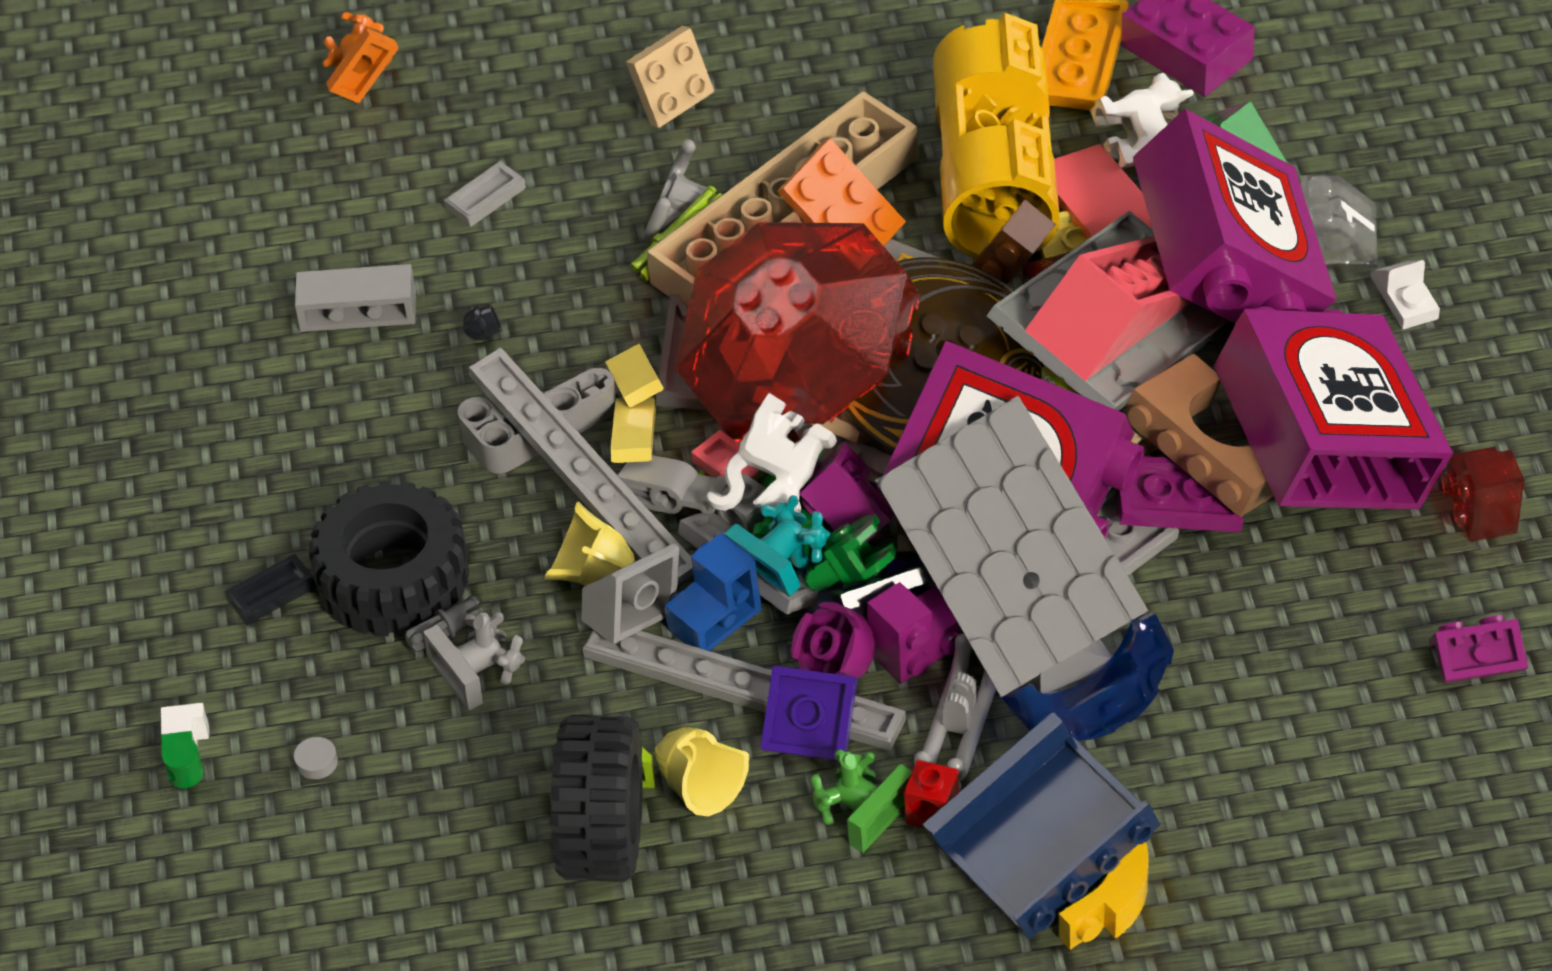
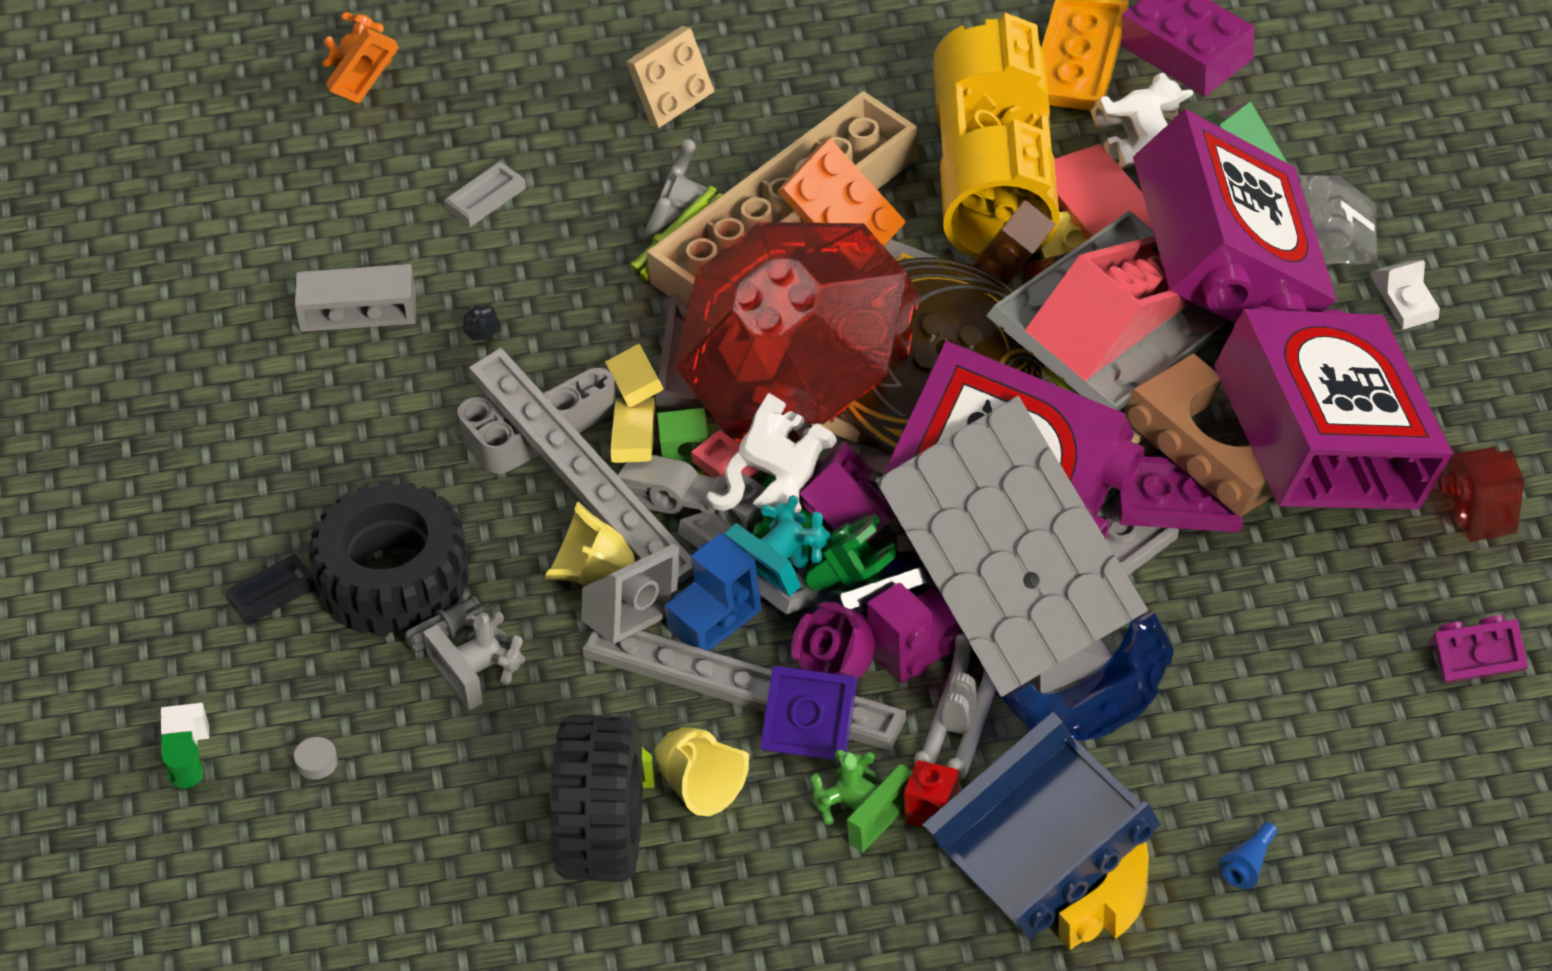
none -> bright green brick [657,408,716,466]
none -> blue cone [1218,822,1277,889]

